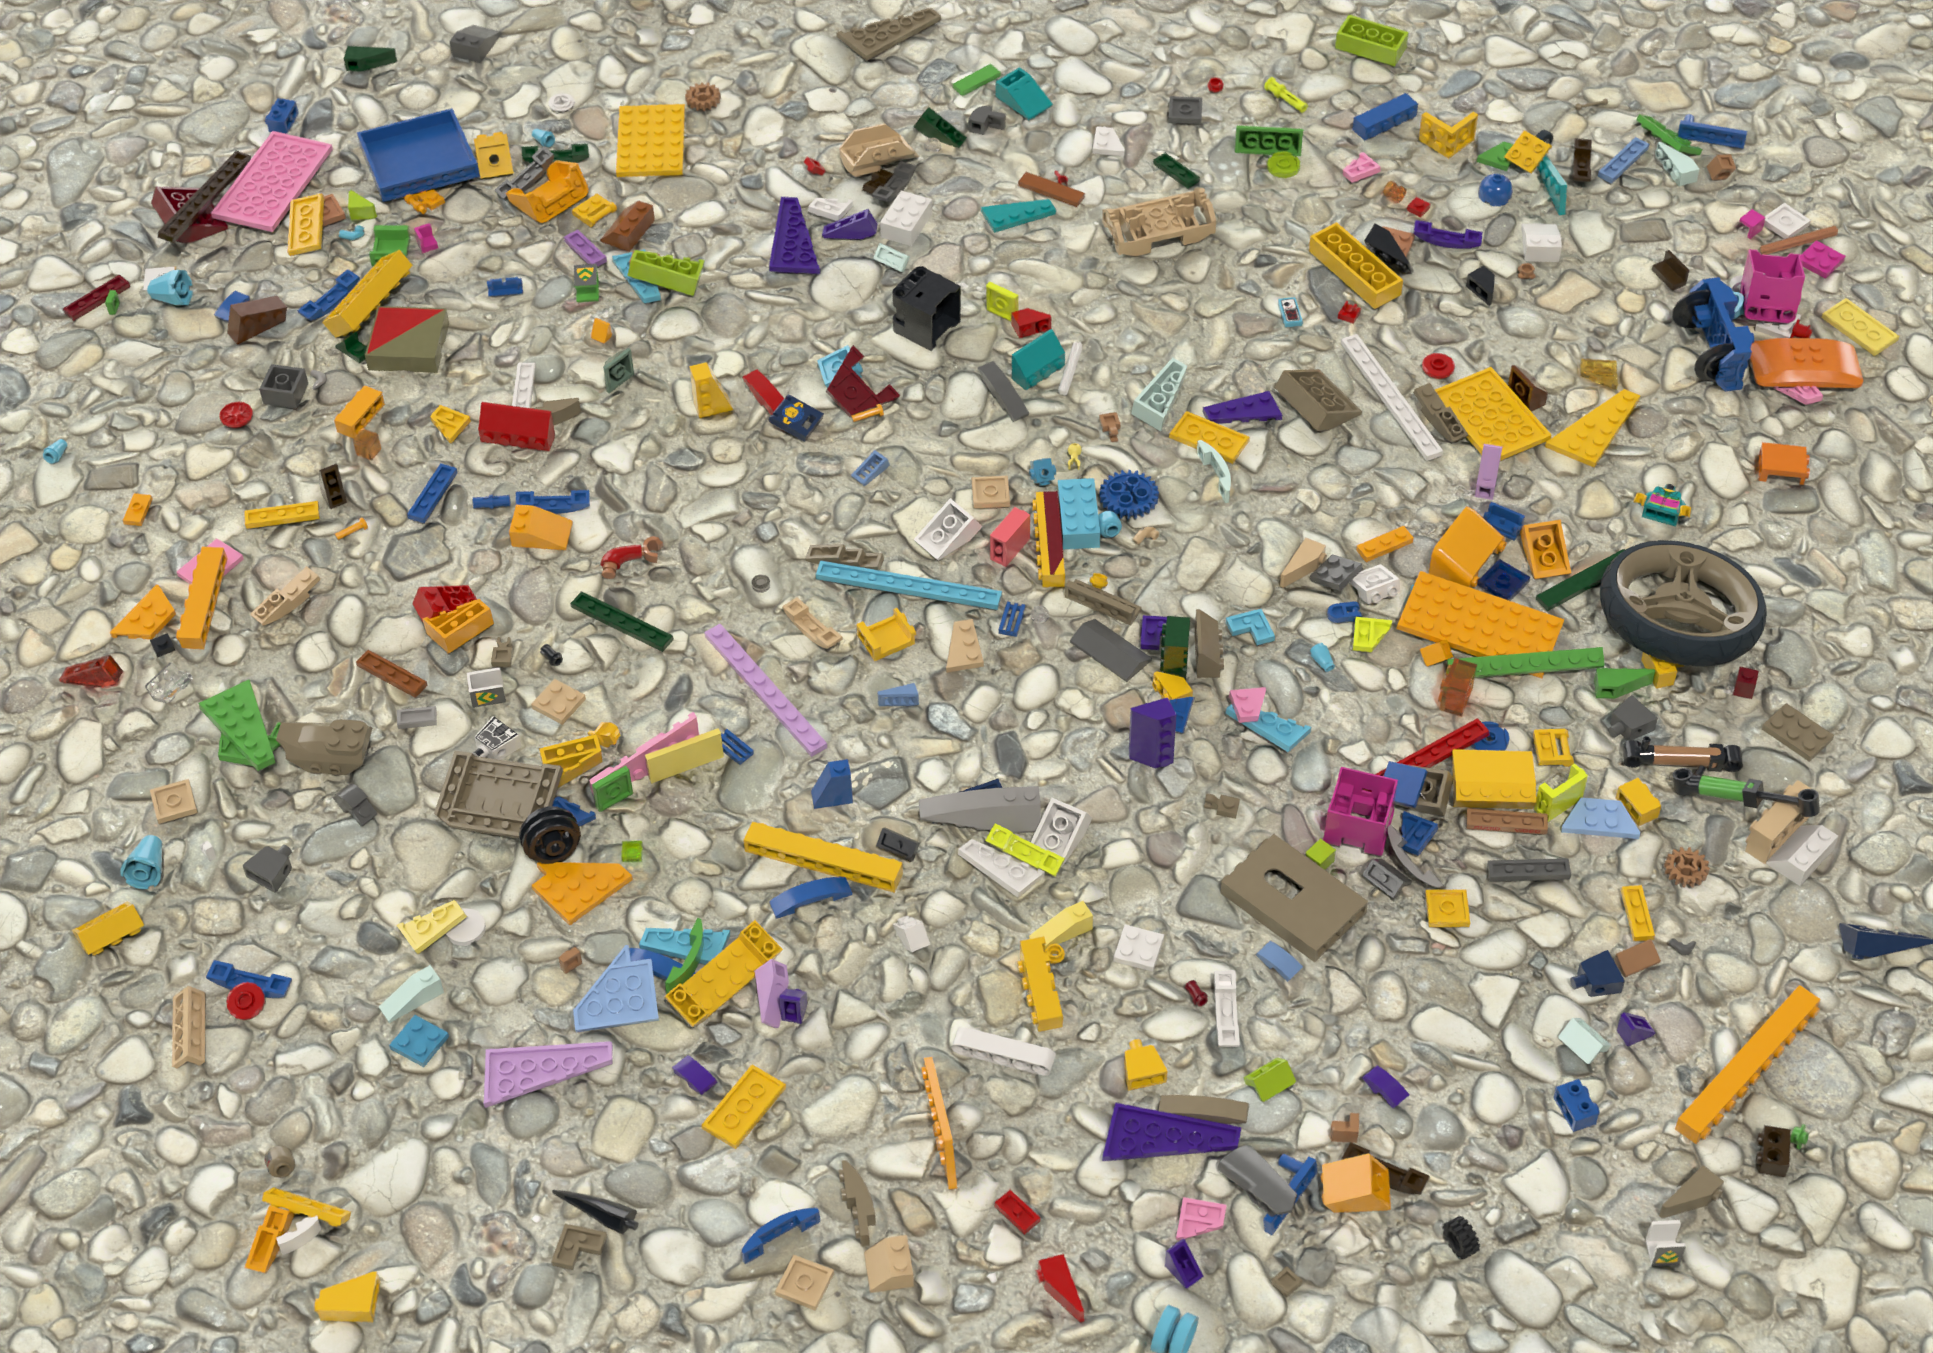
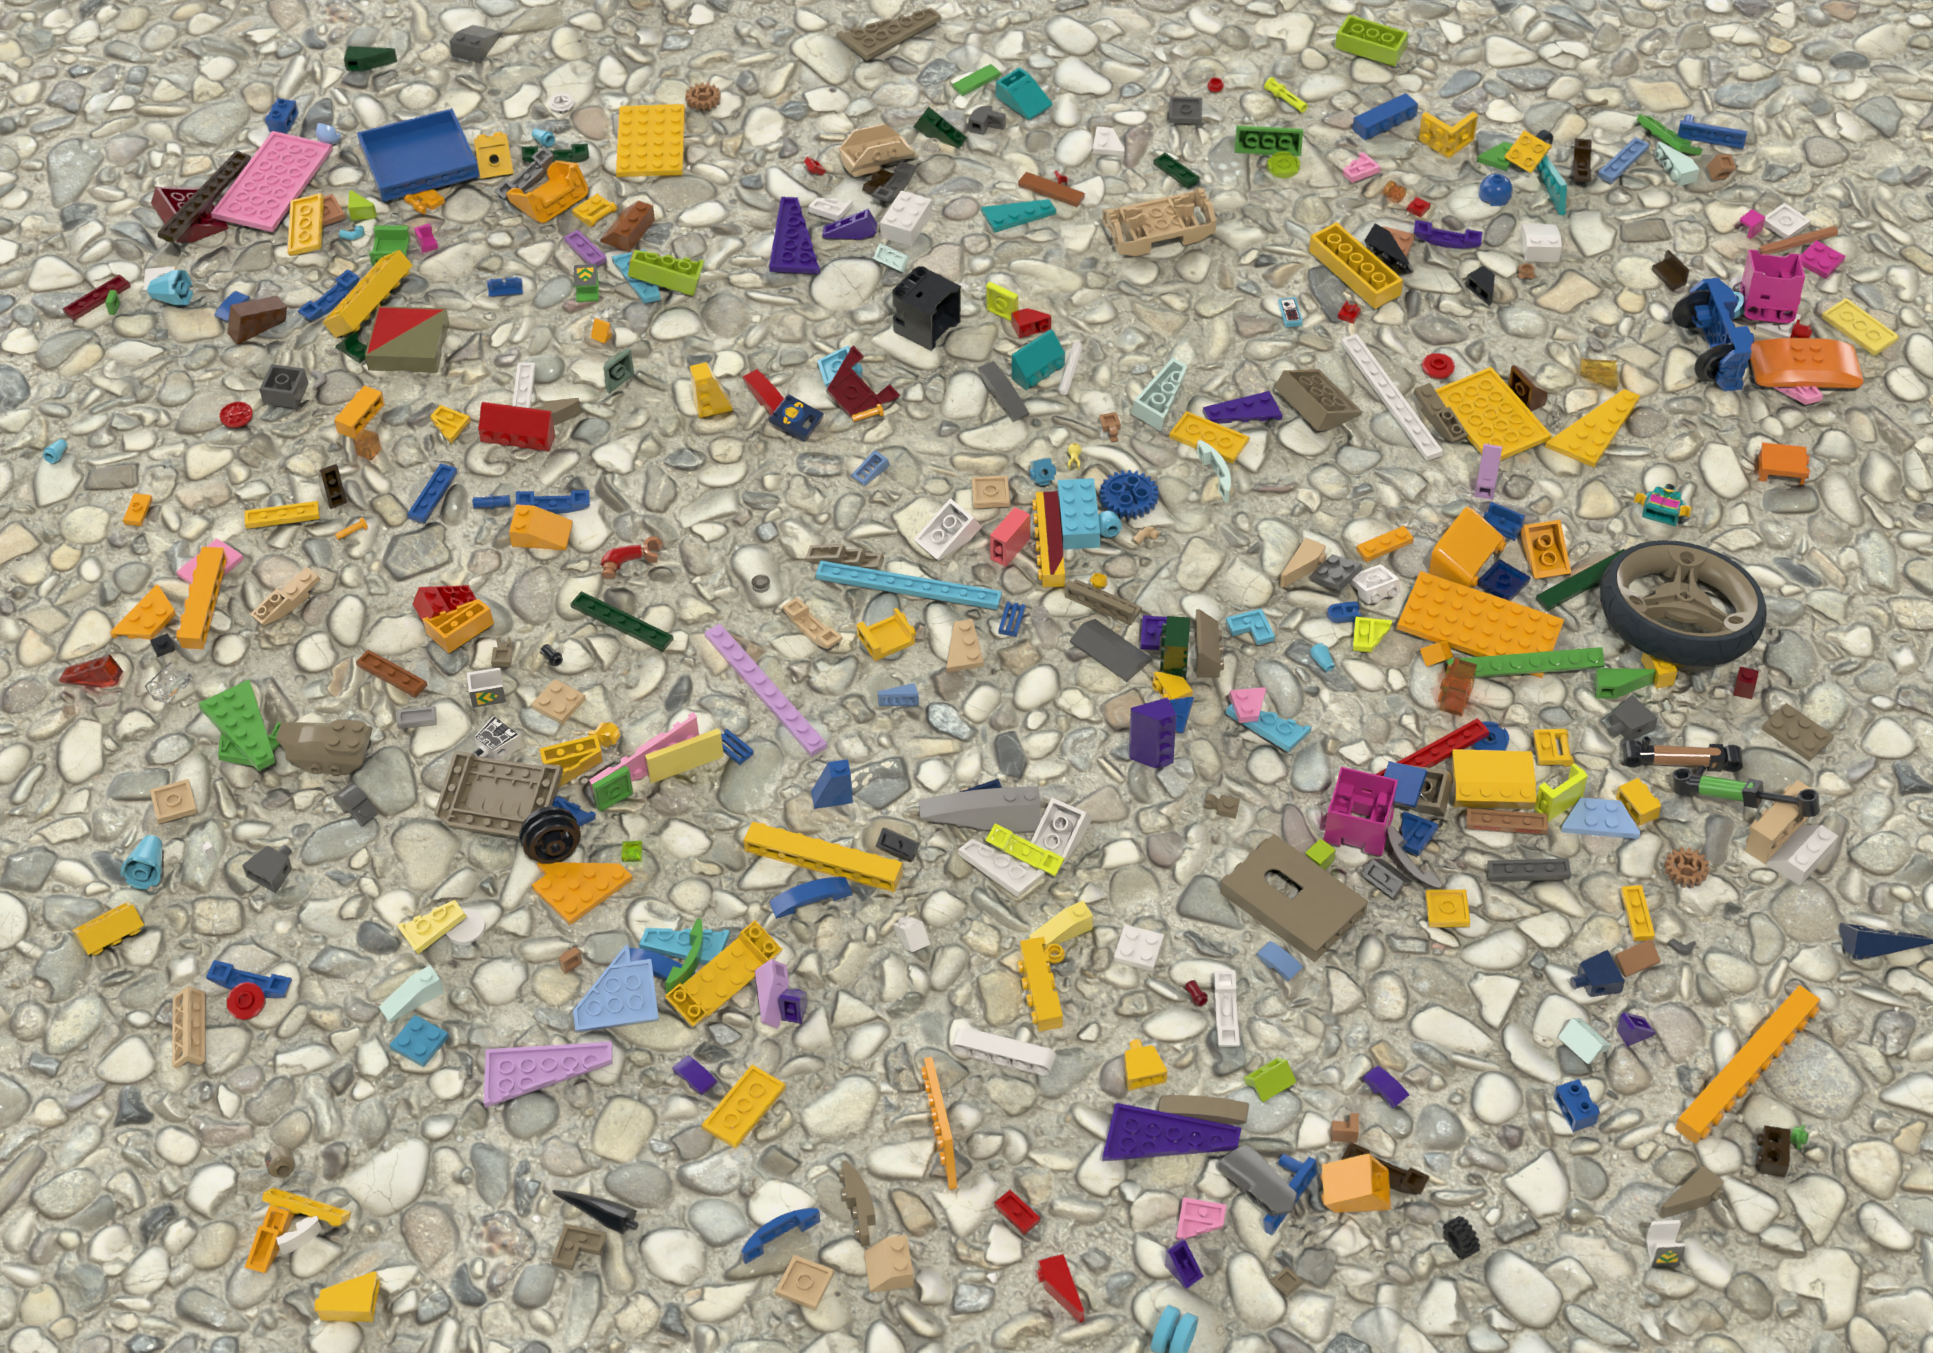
none -> light blue hair [316,123,341,145]

